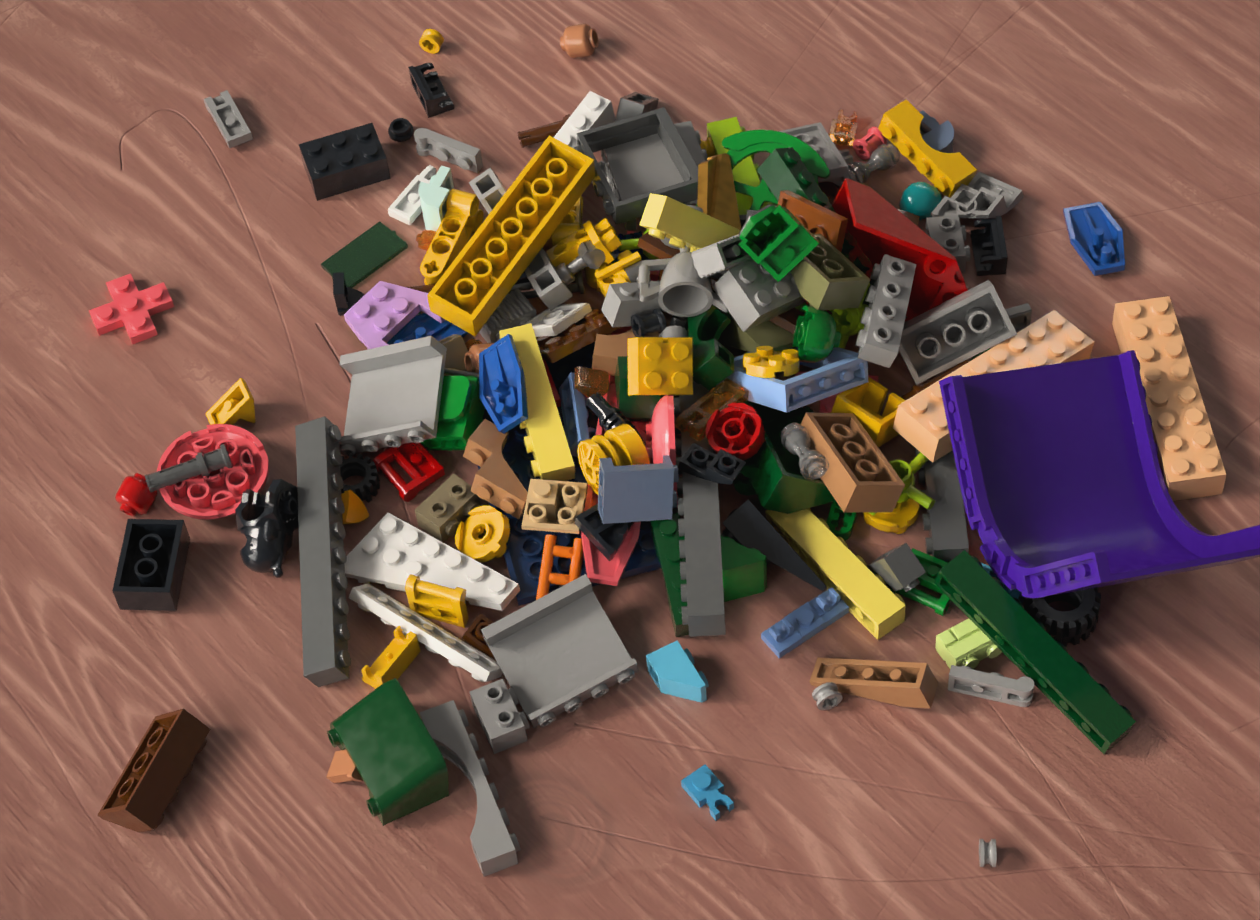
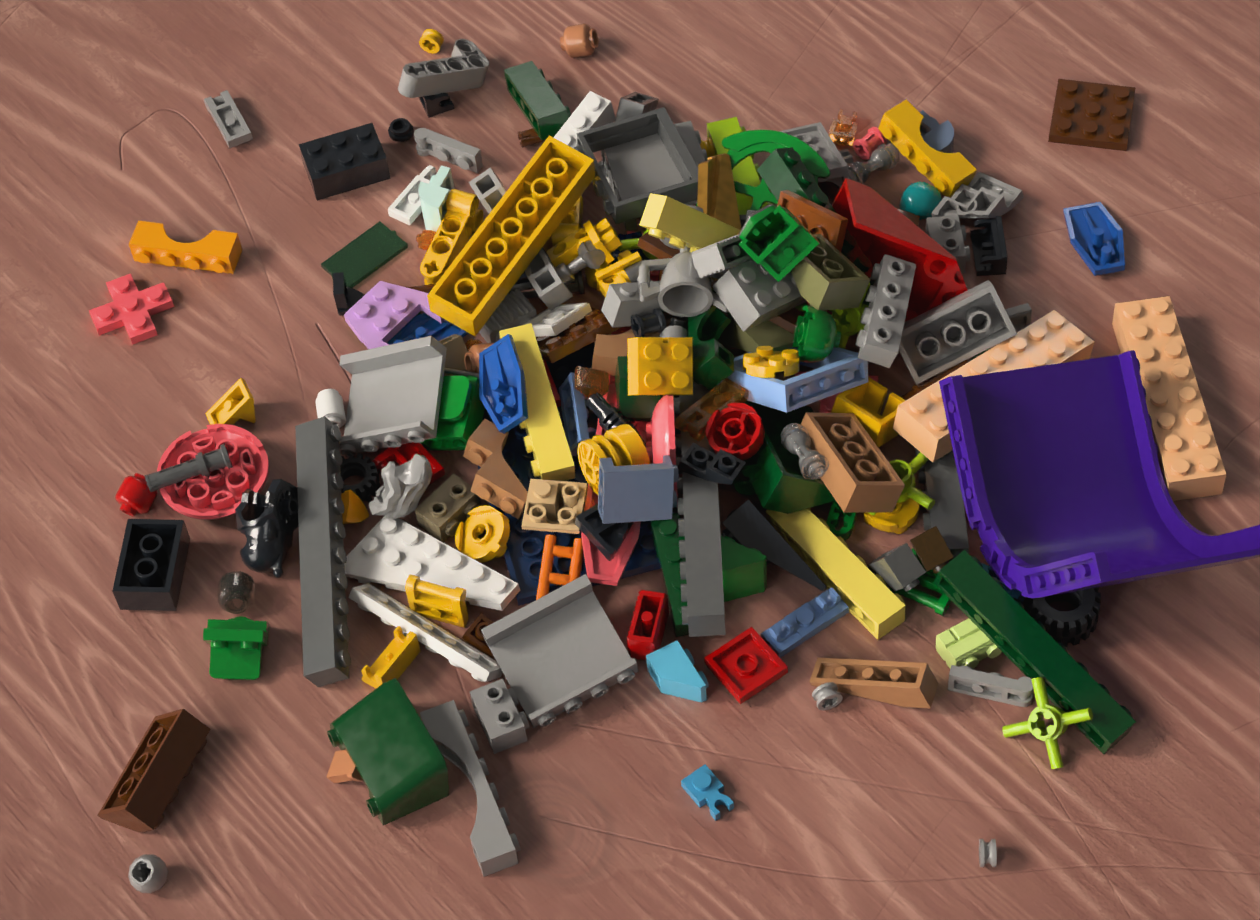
none -> light grey piece [128,854,168,893]
none -> light orange arch [129,220,242,274]
none -> green piece [203,616,270,680]
none -> clear smoke head [218,571,255,614]
none -> white brick [315,389,346,428]
none -> light grey hair [369,454,432,519]
none -> light grey beam [398,39,489,98]
none -> dark green brick [504,61,571,140]
none -> red brick [627,590,669,660]
none -> red plate [704,627,788,705]
none -> dark brown brick [909,526,953,574]
none -> lime bar [1002,677,1093,769]
none -> reddish brown plate [1048,79,1136,151]

